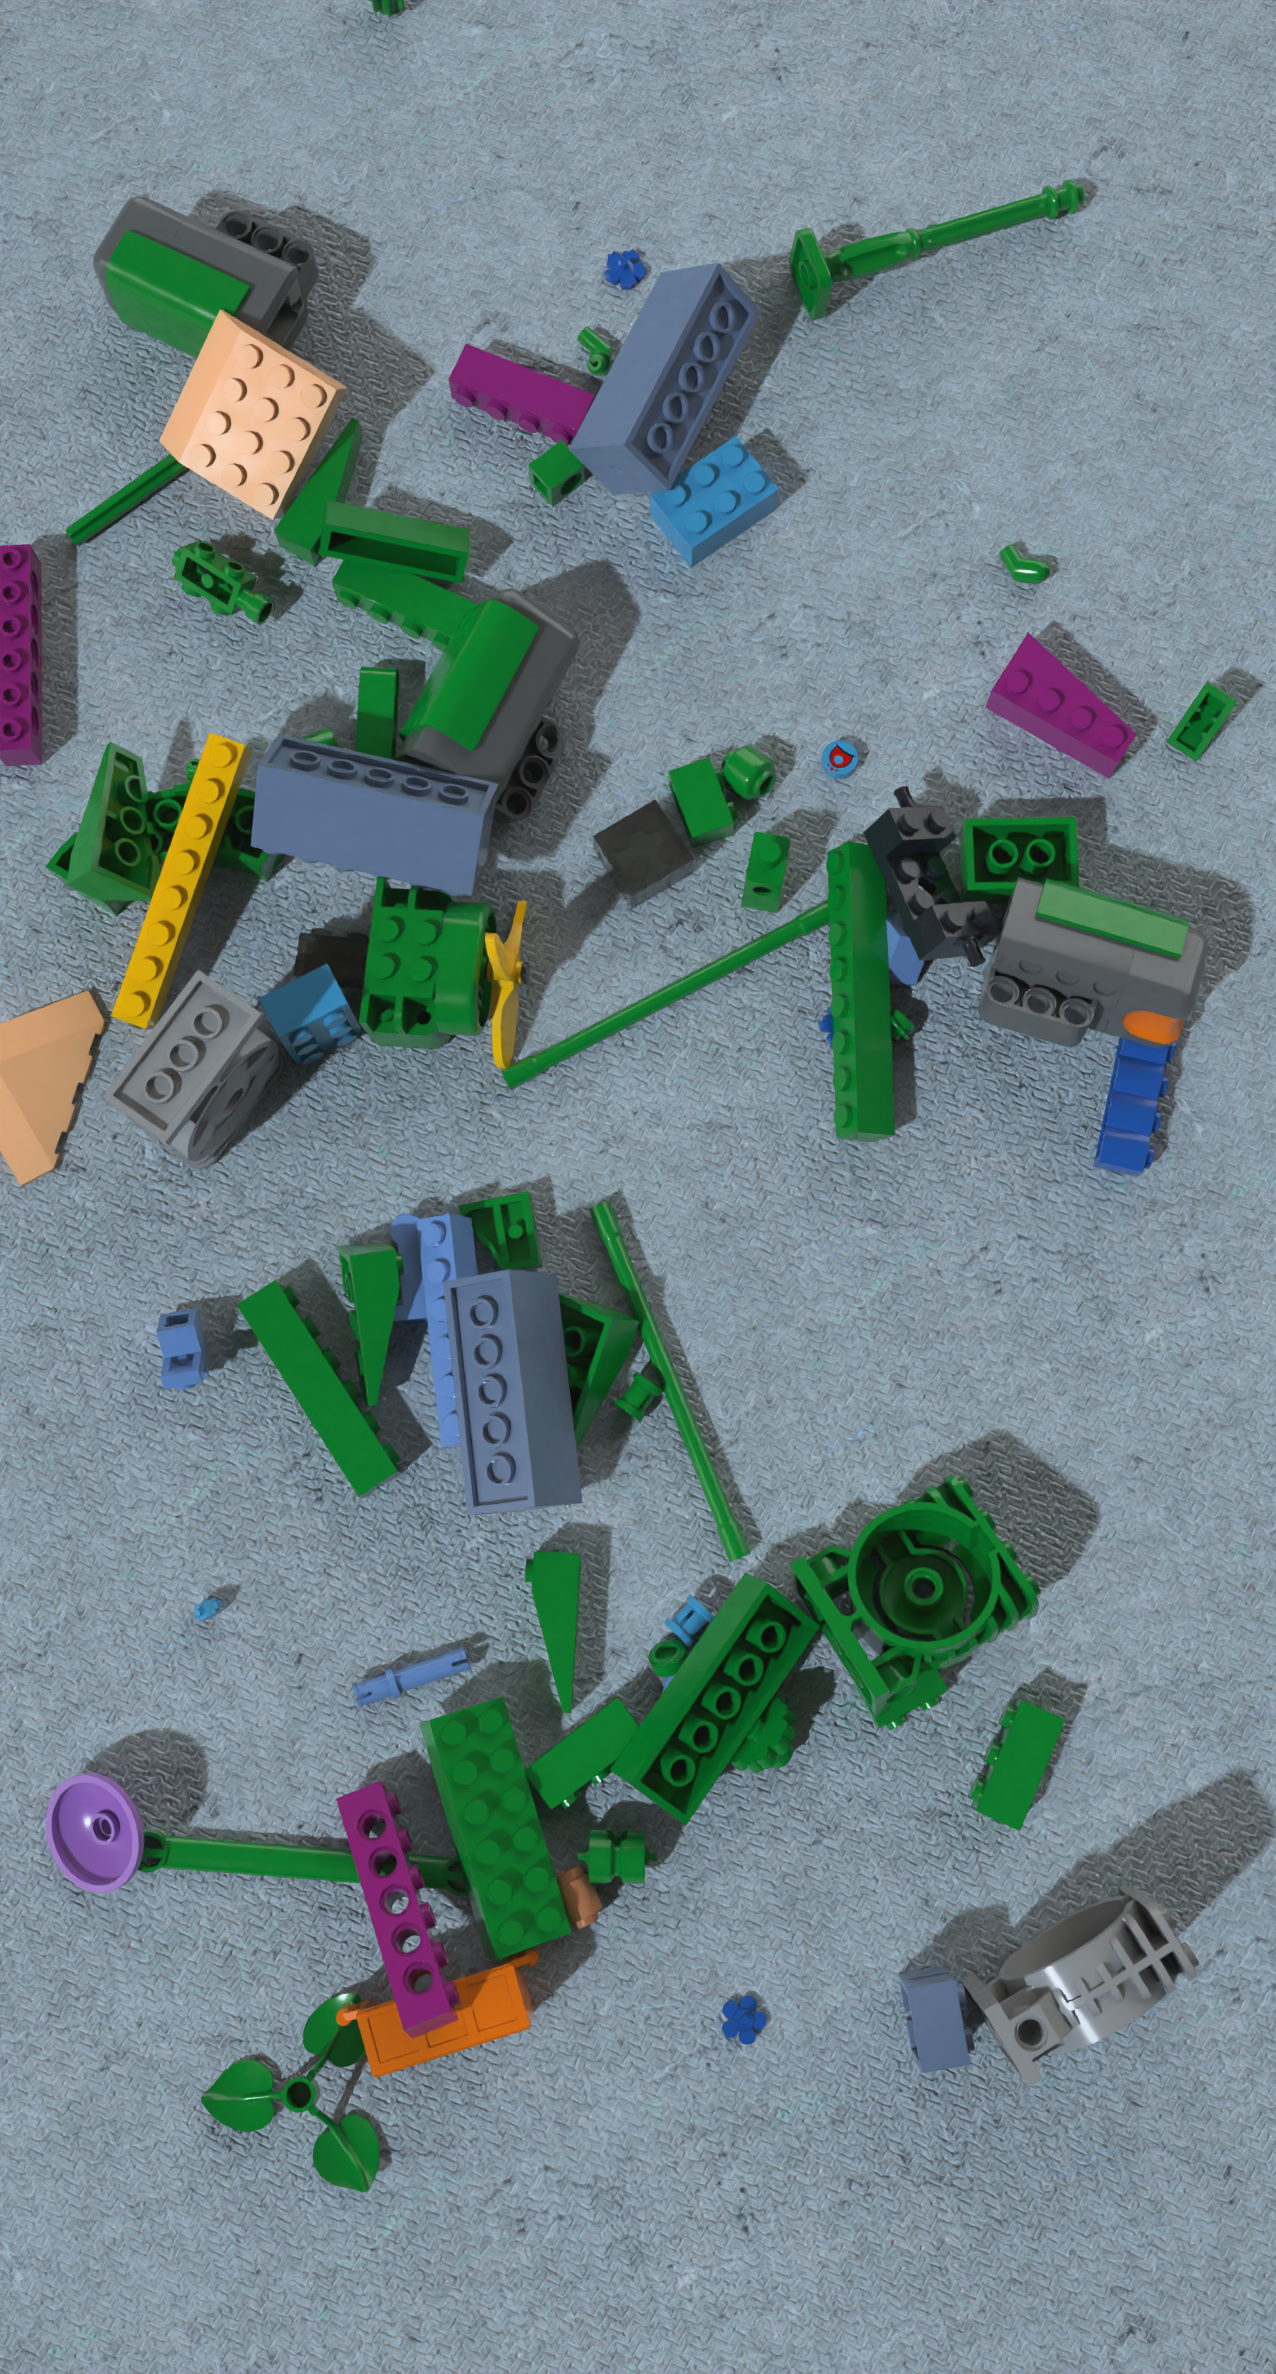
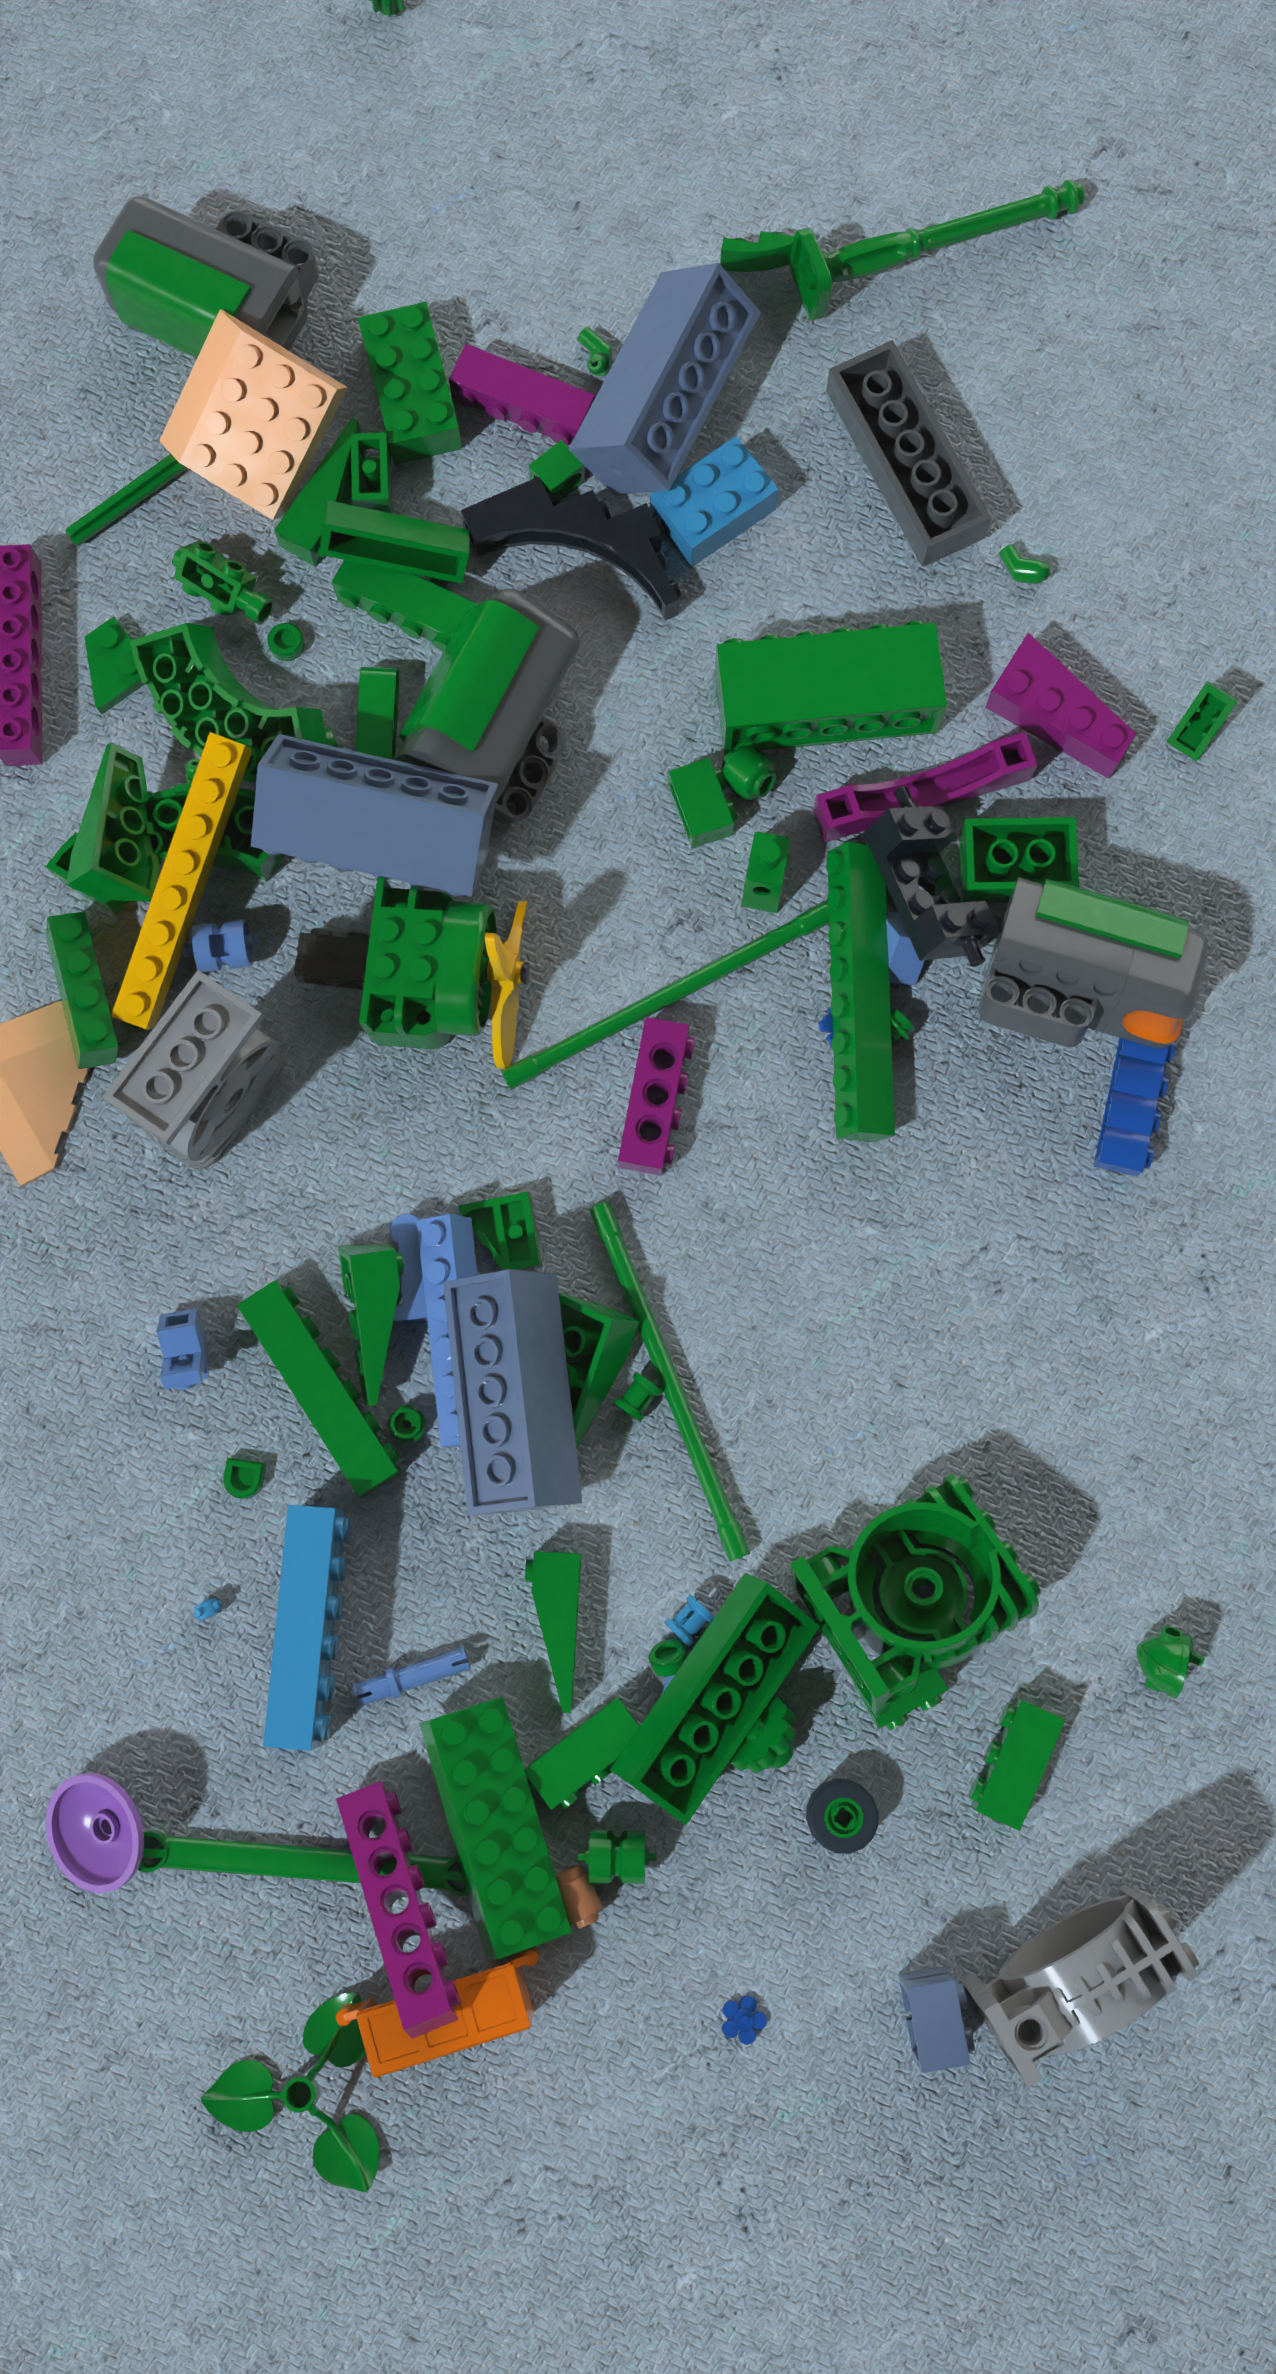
dark azure brick [258,964,362,1065] -> none
clear smoke piece [593,799,694,910] -> none
blue plant [604,249,647,290] -> none
dark azure tile [821,740,858,779] -> none
none -> green brick [45,911,118,1069]
none -> green wing [84,616,145,715]
none -> green brick [130,623,328,782]
none -> medium blue wheel [185,919,260,972]
none -> green tile [223,1457,267,1499]
none -> dark azure brick [263,1505,351,1751]
none -> green tile [267,623,305,661]
none -> green brick [351,432,393,514]
none -> green brick [358,302,462,465]
none -> green plate [388,1405,426,1443]
none -> black arch [461,476,682,621]
none -> magenta brick [618,1017,695,1176]
none -> green brick [714,620,947,754]
none -> green slope [720,231,794,272]
none -> black wheel [806,1778,879,1854]
none -> magenta arch [813,732,1037,843]
none -> dark grey brick [826,340,991,567]
none -> green helmet [1136,1626,1205,1699]

